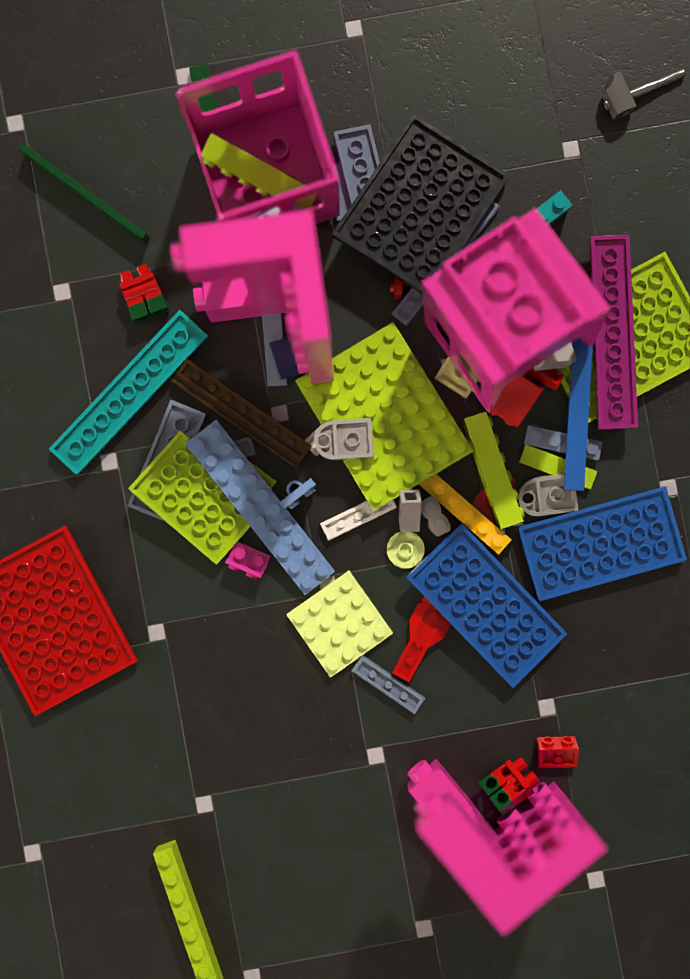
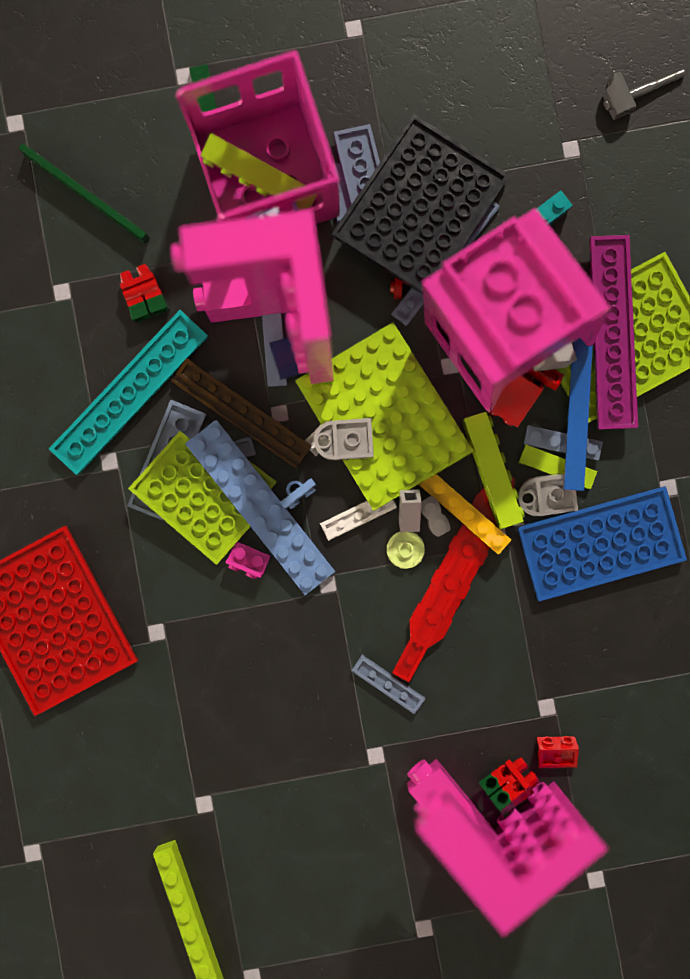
yellowish green plate [287,570,393,678] -> none
blue plate [406,523,567,688] -> none
yellowish green tile [434,354,479,399] -> none

